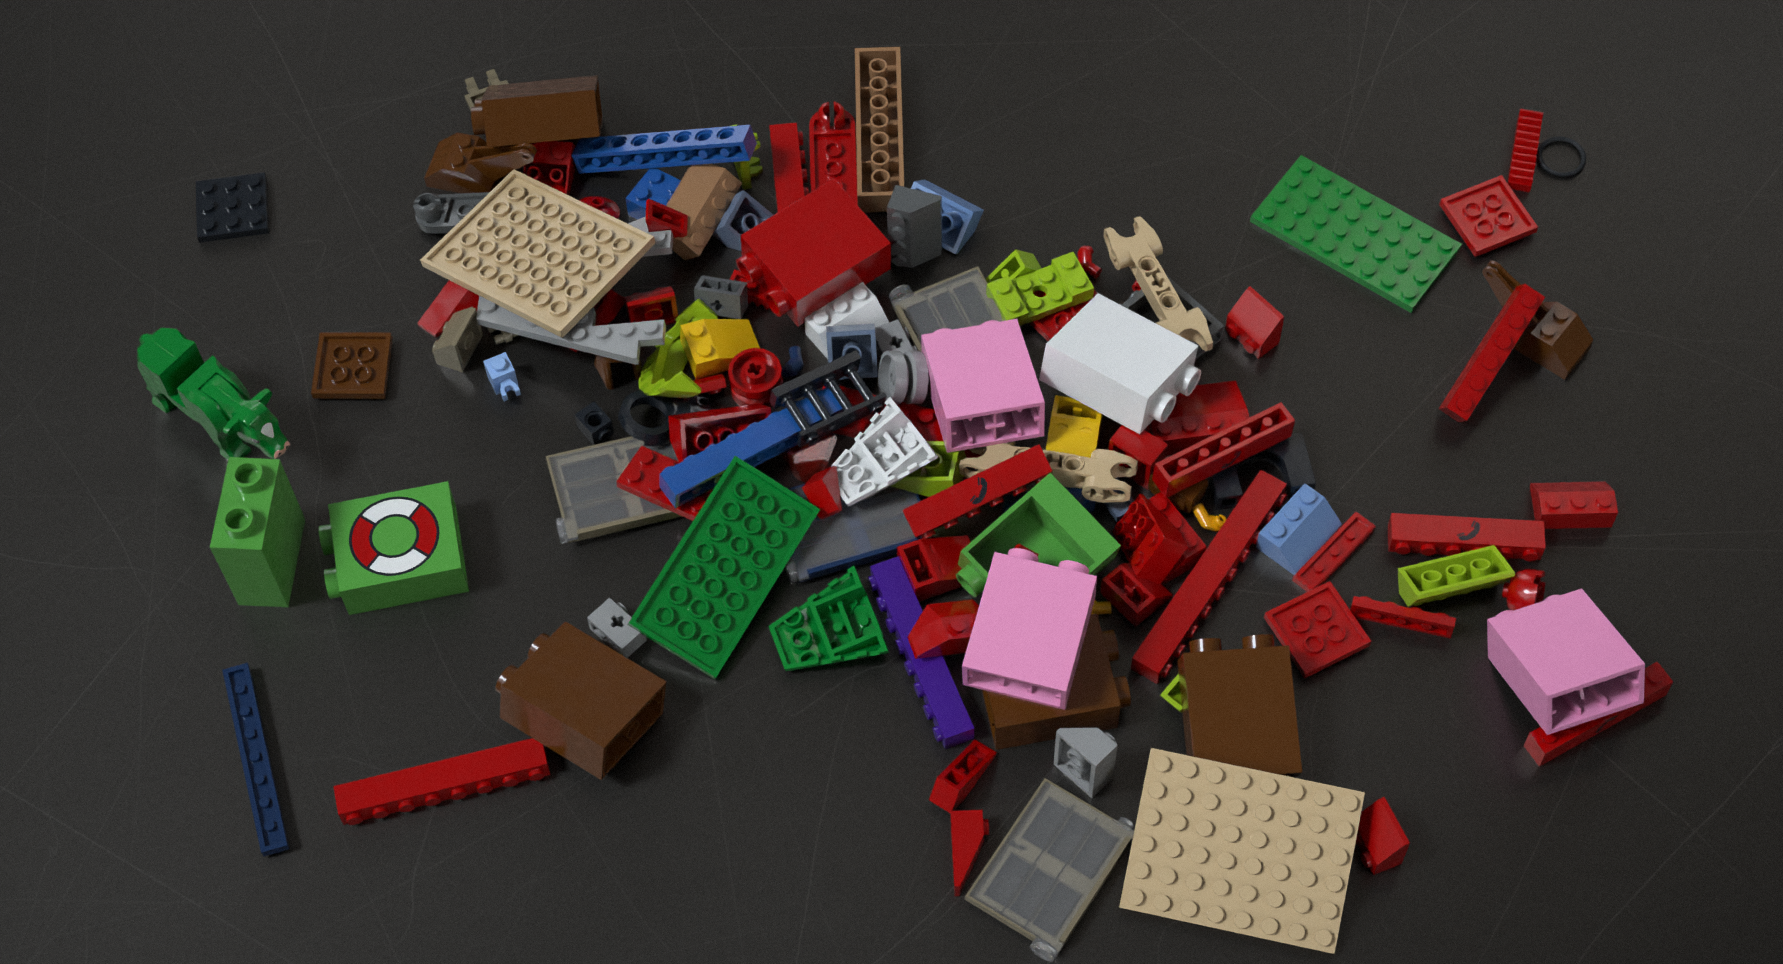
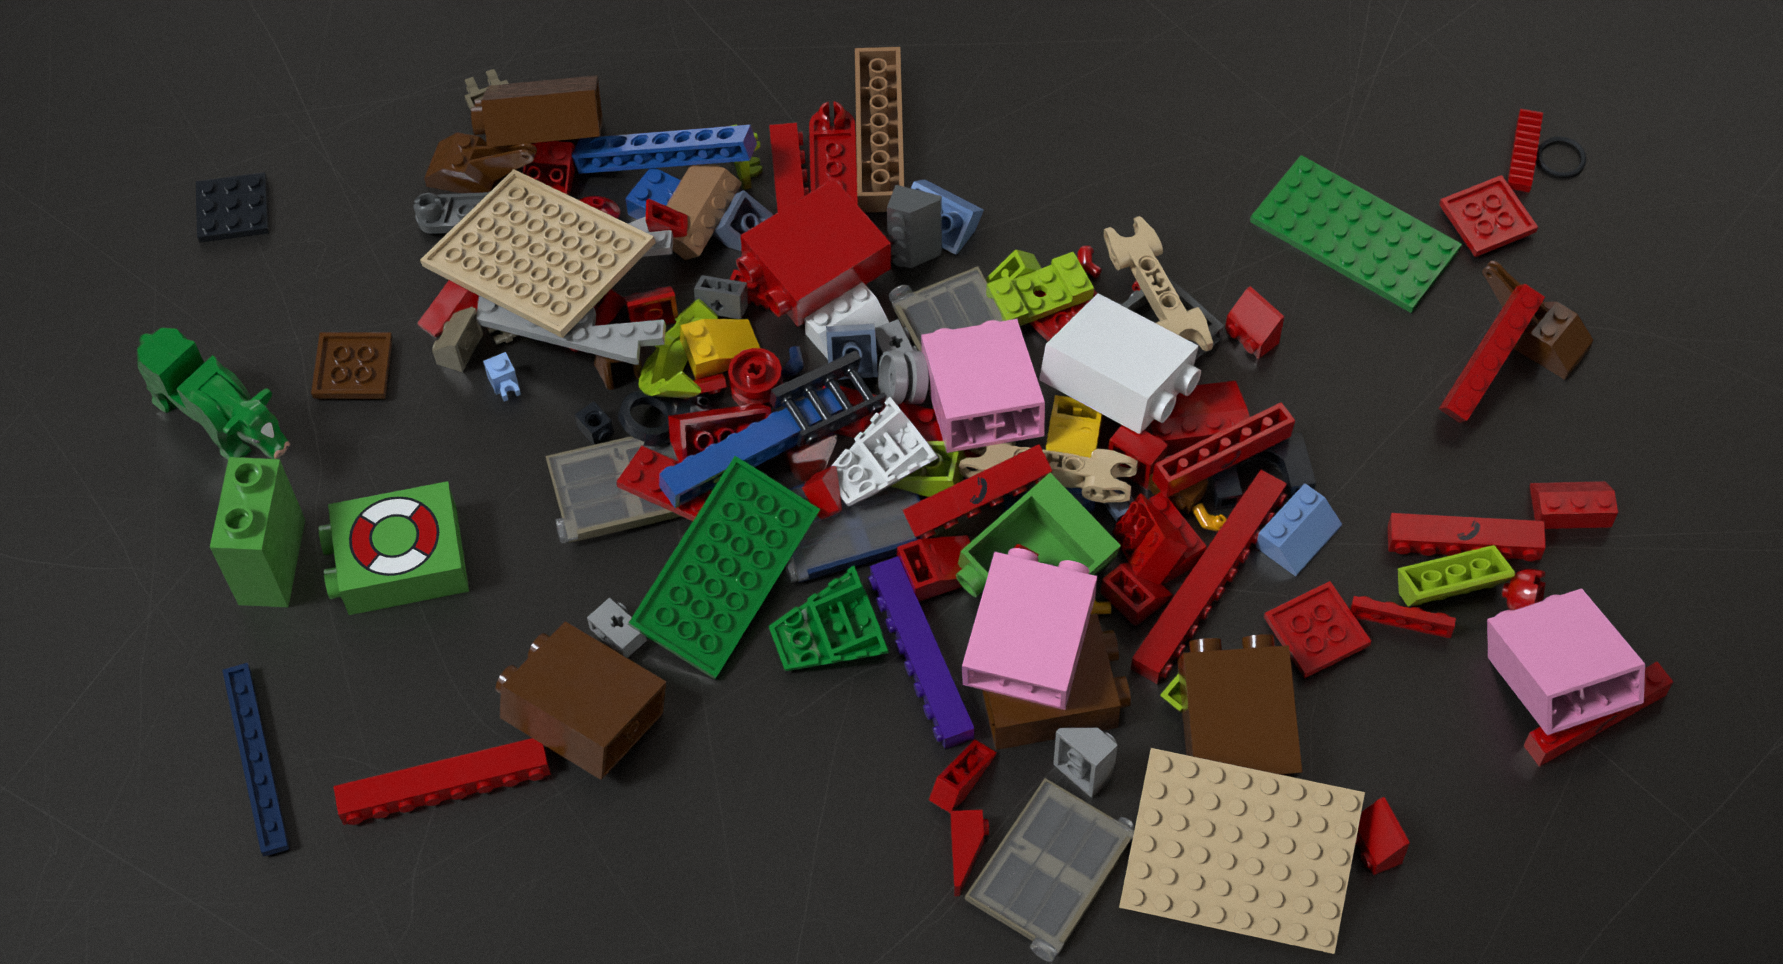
red wedge [907,599,979,659] -> none
red tile [1292,512,1376,592] -> none

